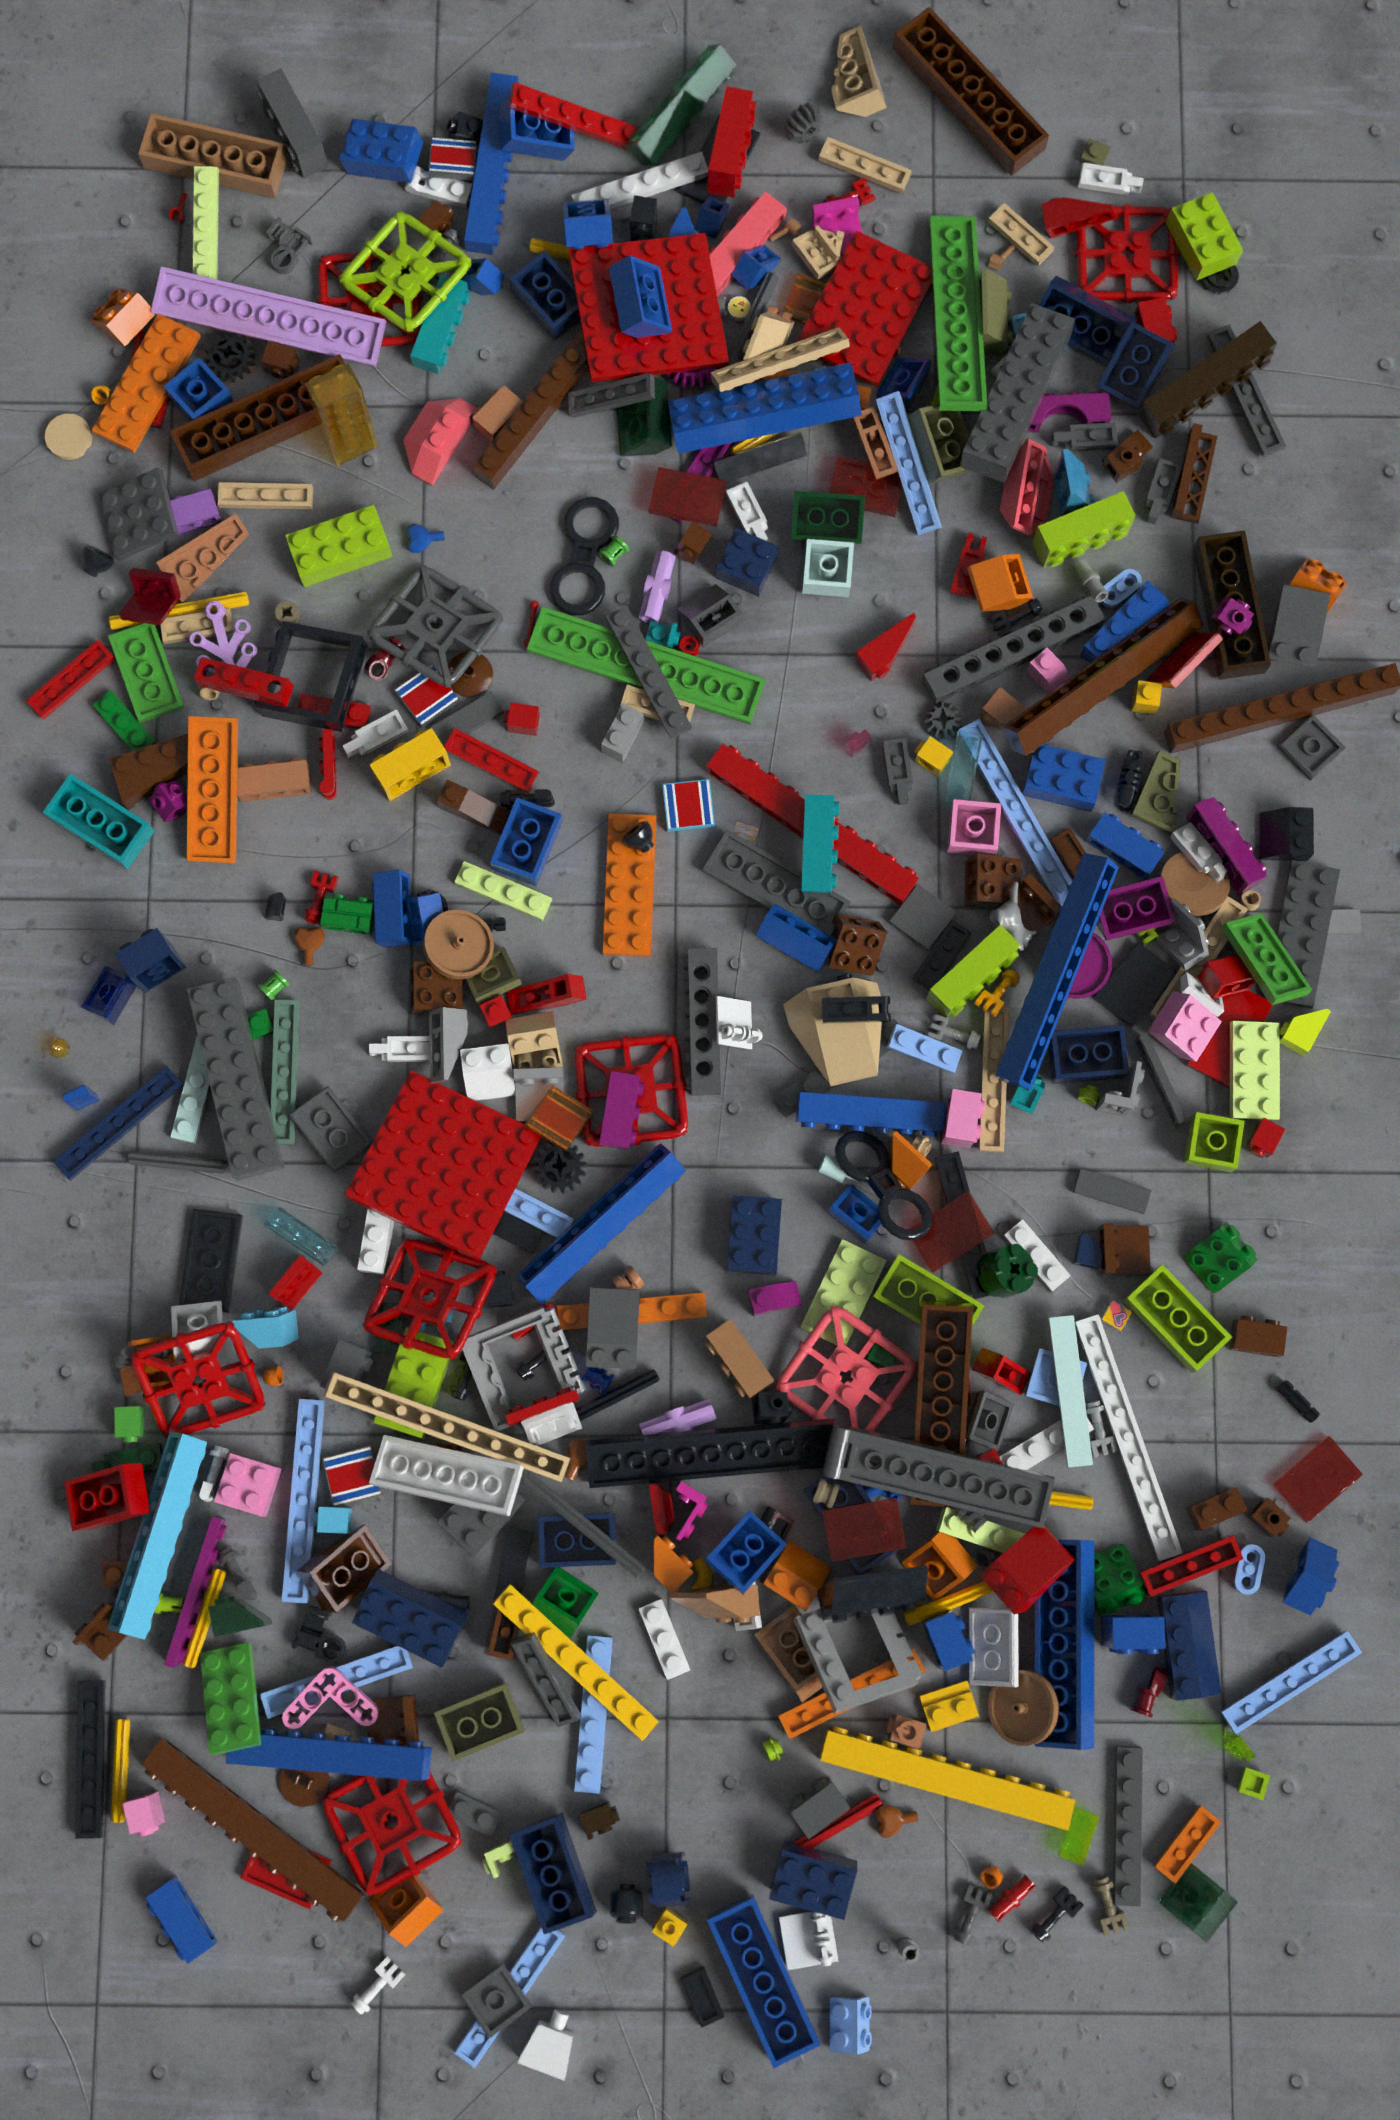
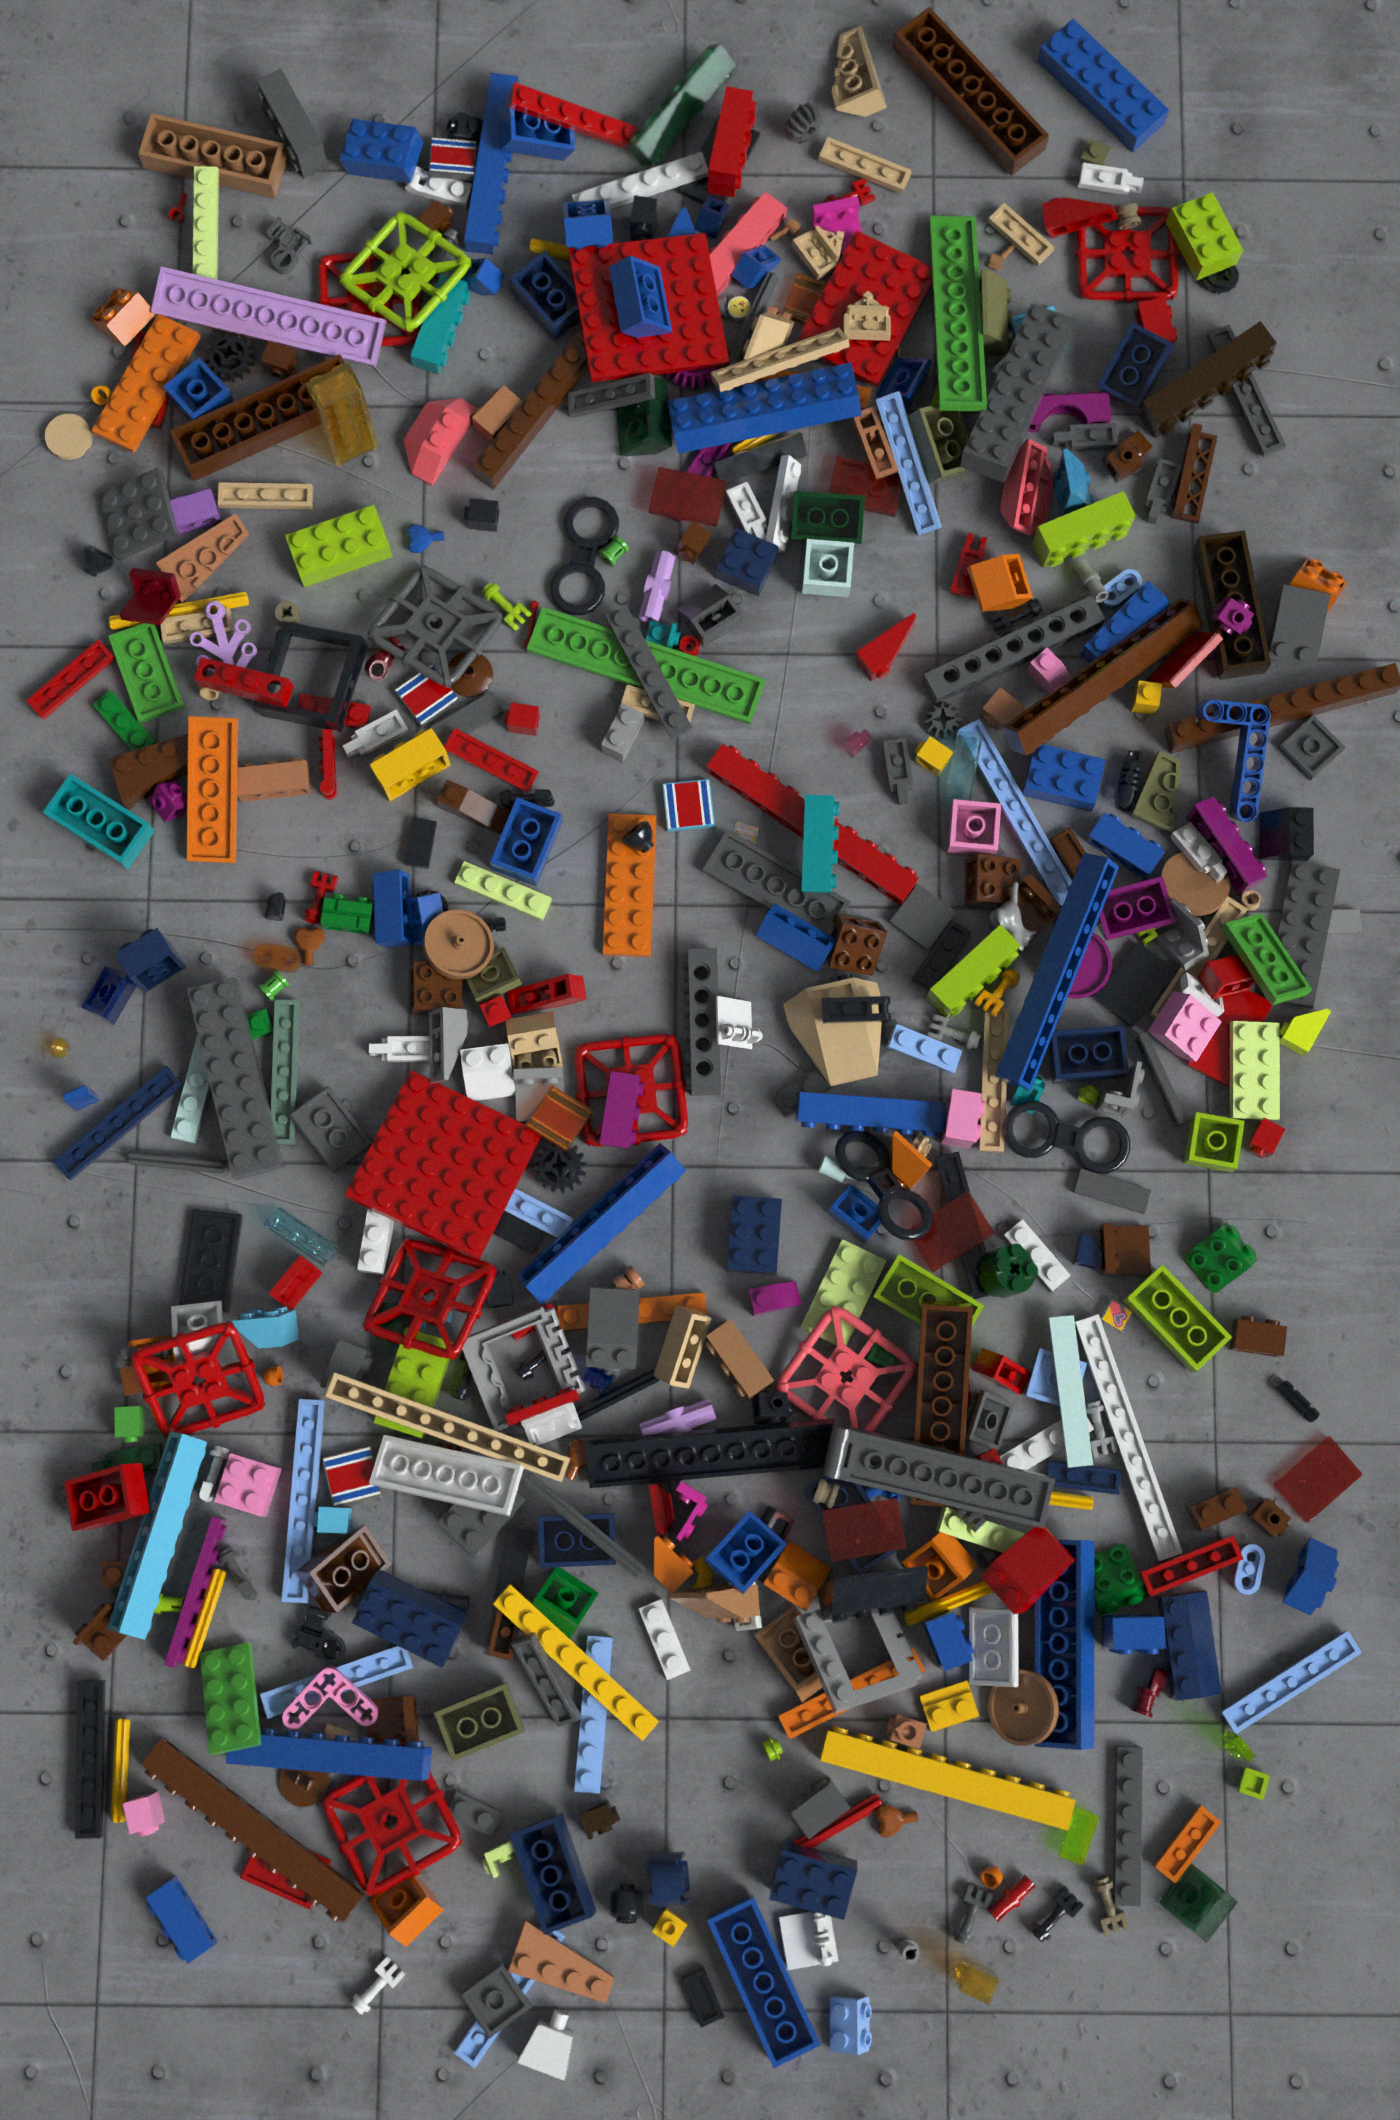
clear green slope [208,1596,272,1637] -> none
dark blue slope [1039,275,1137,365] -> none
none -> clear orange plate [253,944,302,973]
none -> black tile [405,818,437,869]
none -> black brick [464,498,500,532]
none -> lime hinge [482,582,532,631]
none -> nougat wing [508,1919,614,2003]
none -> tan brick [653,1305,712,1389]
none -> white plate [766,455,801,552]
none -> tan slope [843,291,891,341]
none -> clear yellow brick [953,1958,999,2005]
none -> black bar [1003,1101,1131,1174]
none -> blue brick [1037,19,1169,153]
none -> dark blue tile [1045,1460,1122,1495]
none -> dark tan wheel [1115,203,1141,230]
none -> blue beam [1196,699,1271,822]

